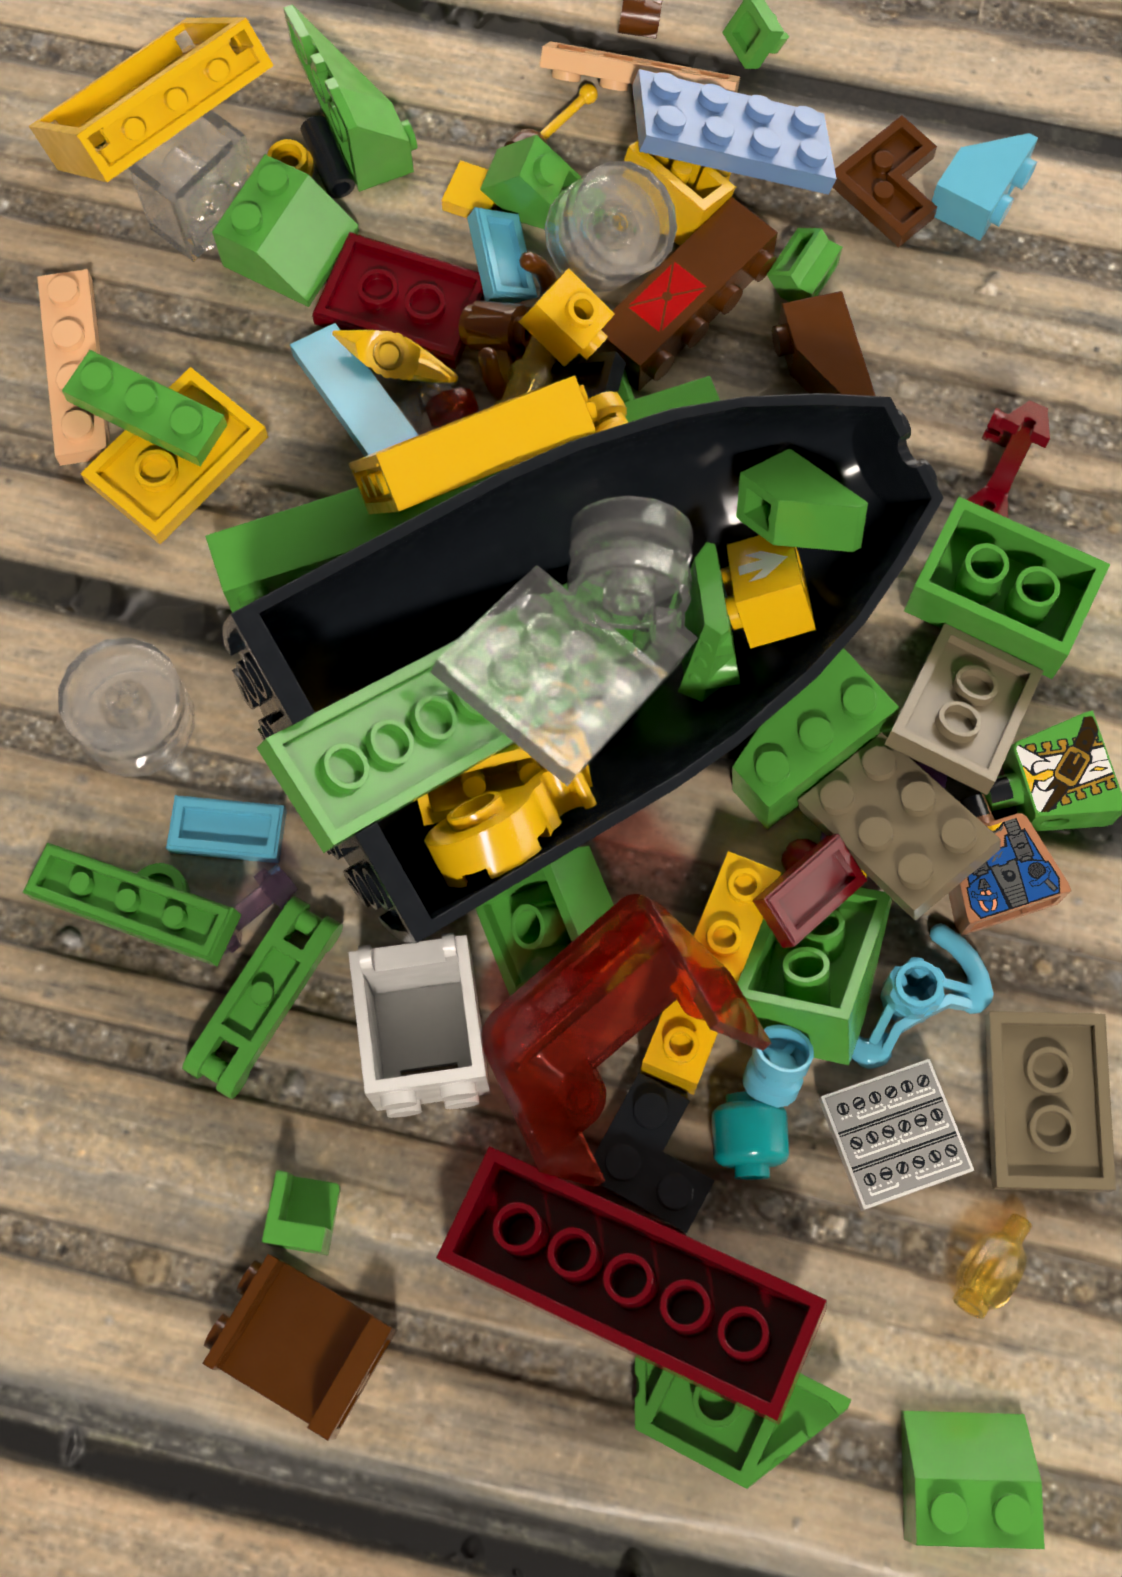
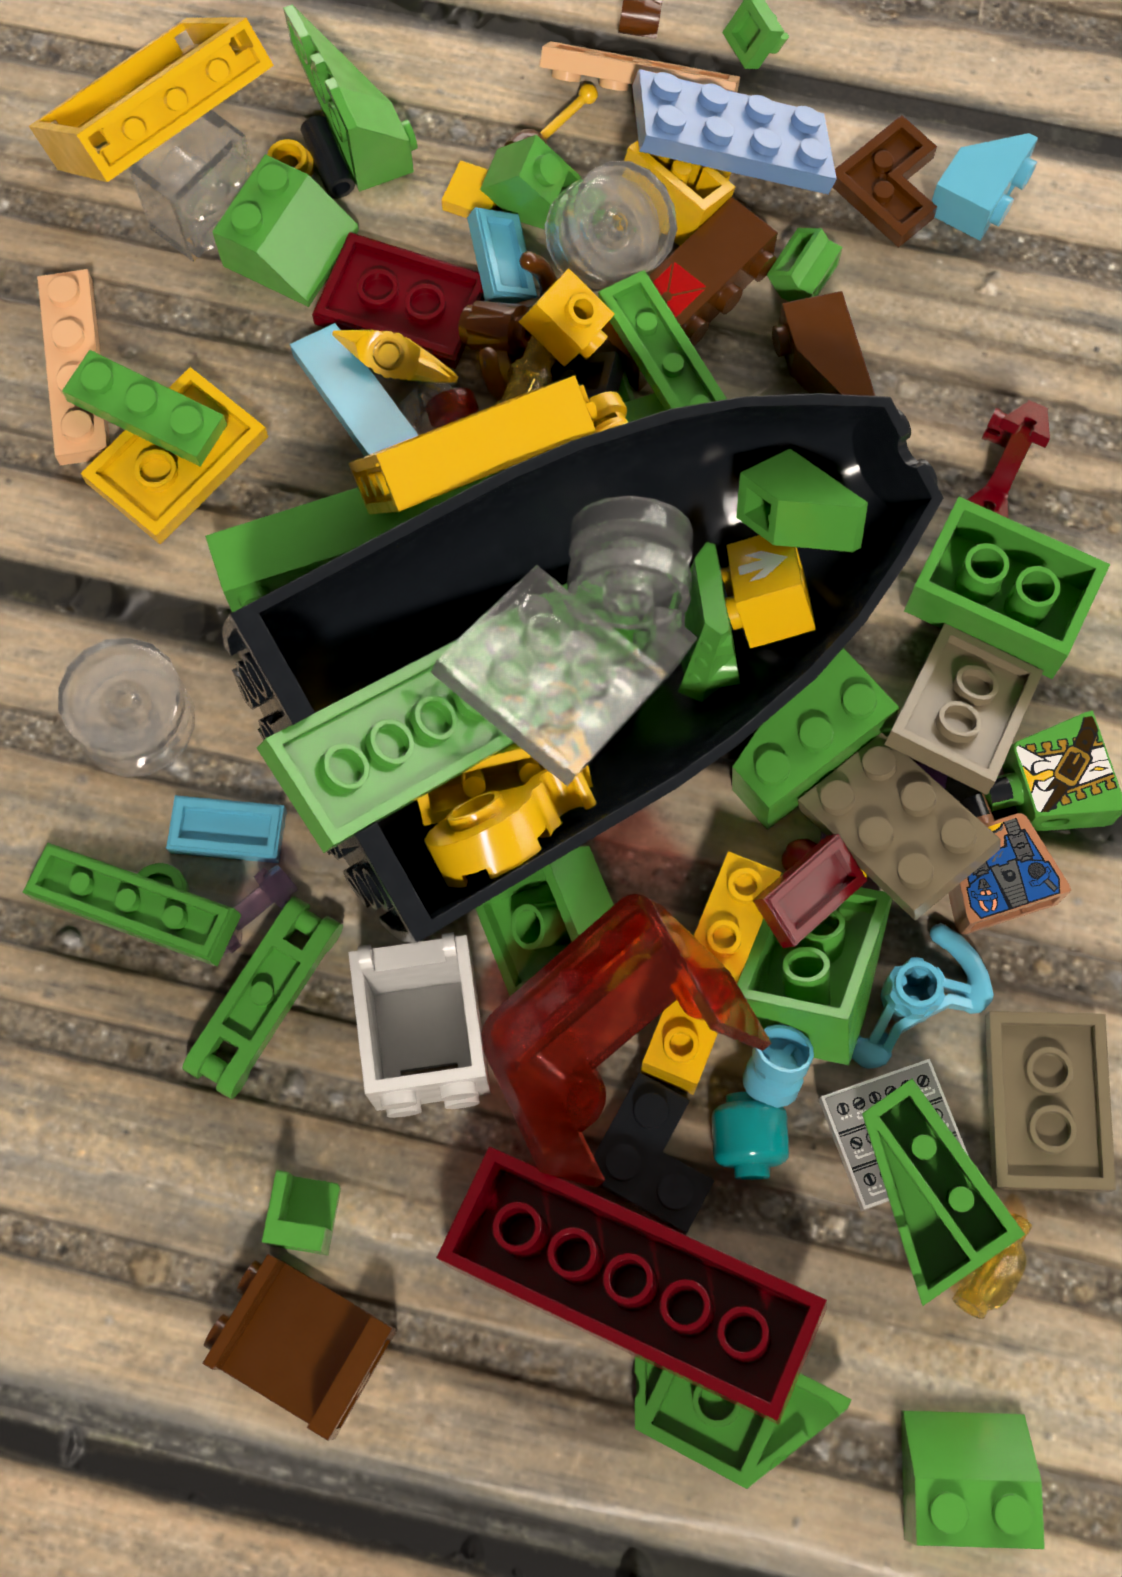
none -> bright green plate [598,270,727,411]
none -> bright green wedge [862,1078,1025,1306]

